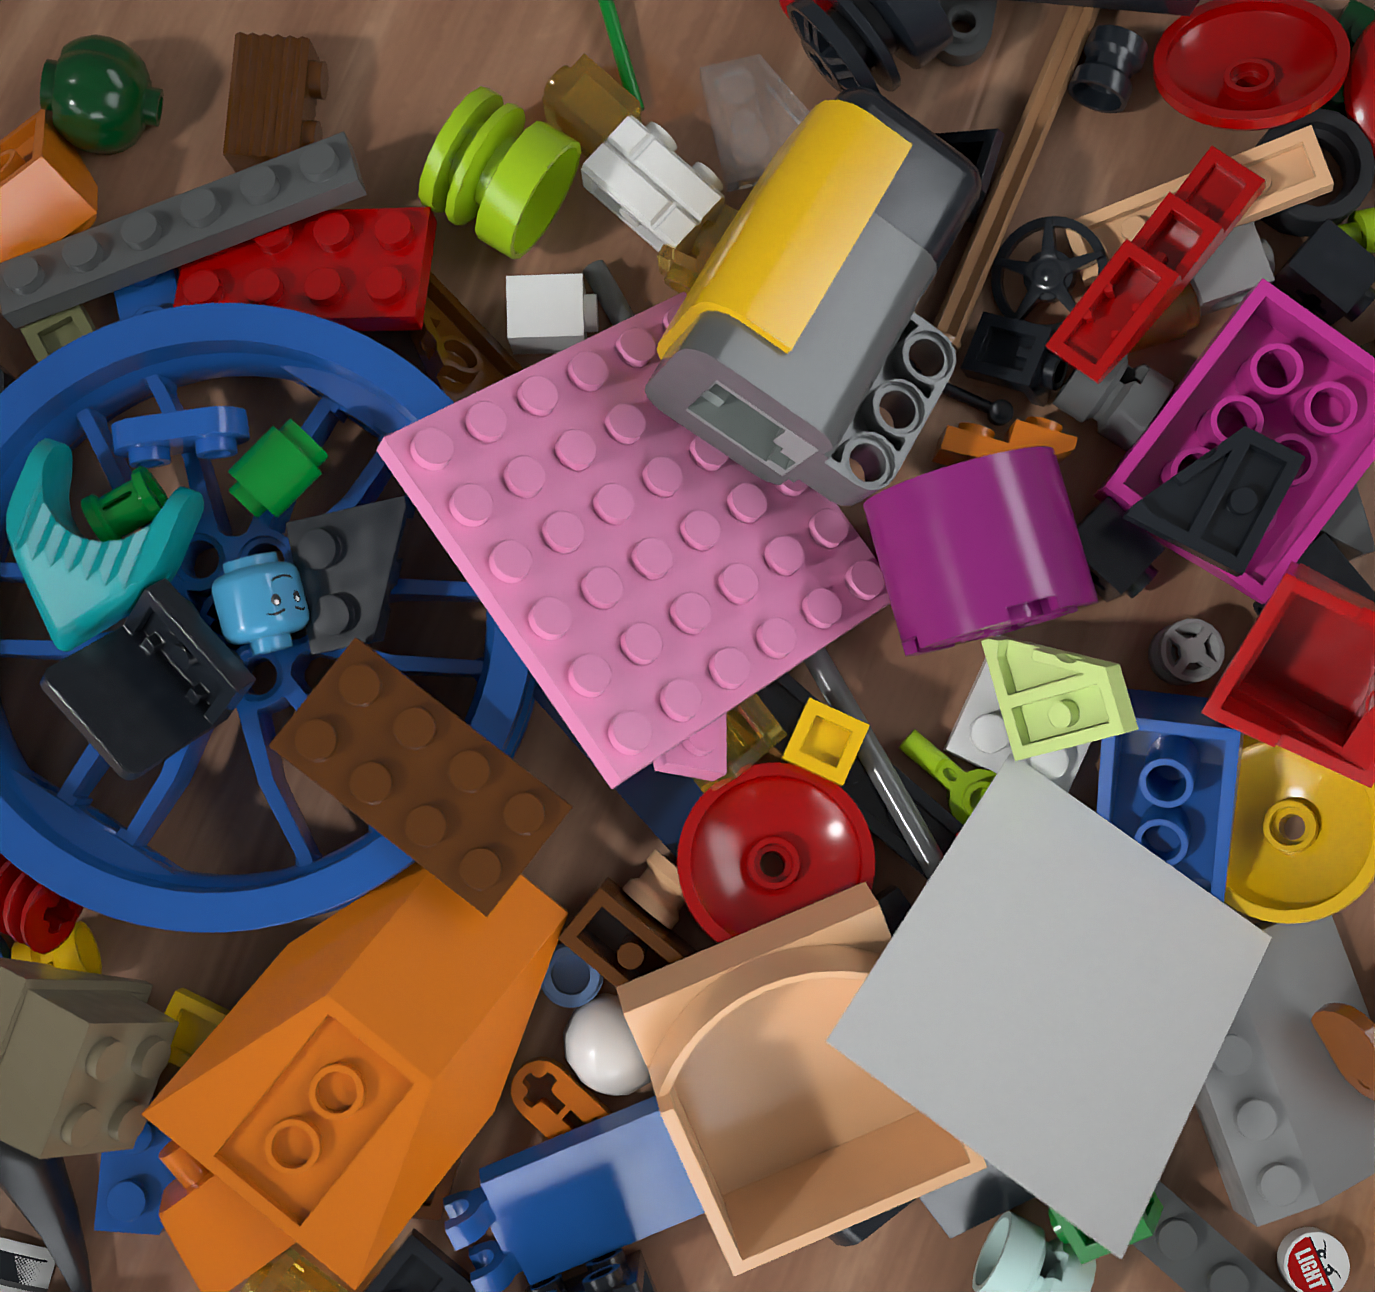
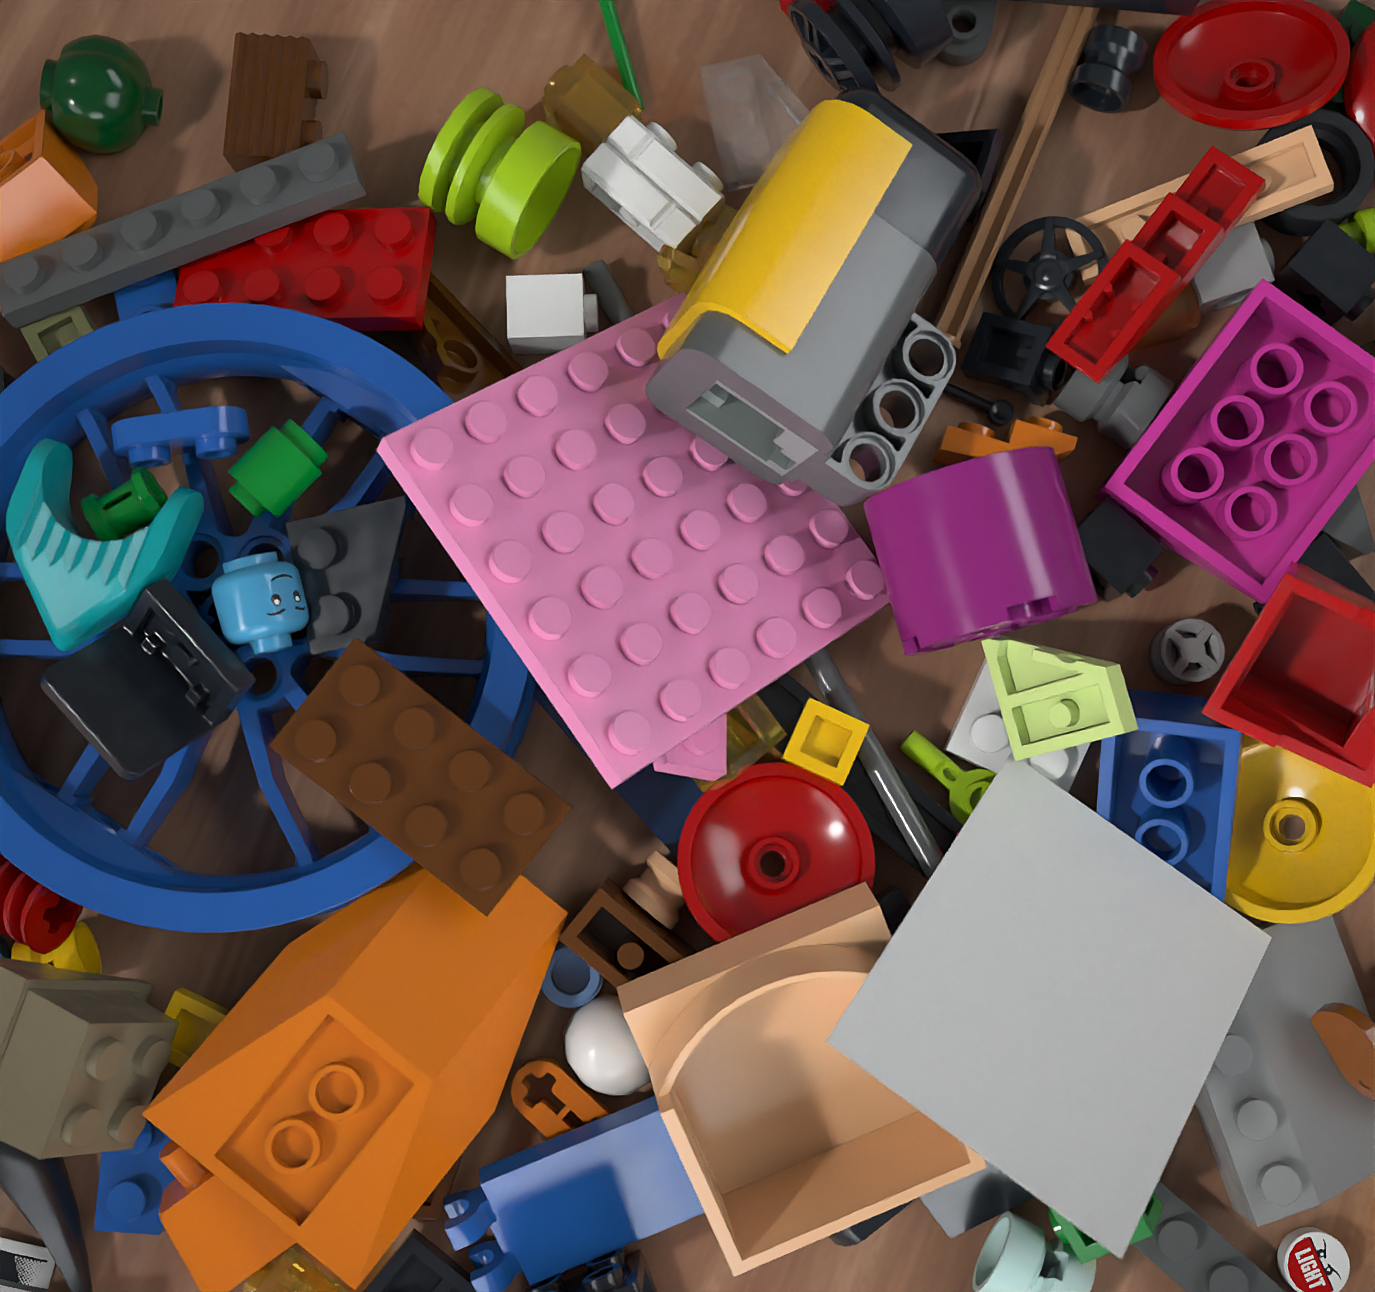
black wing [1122,426,1305,577] -> none

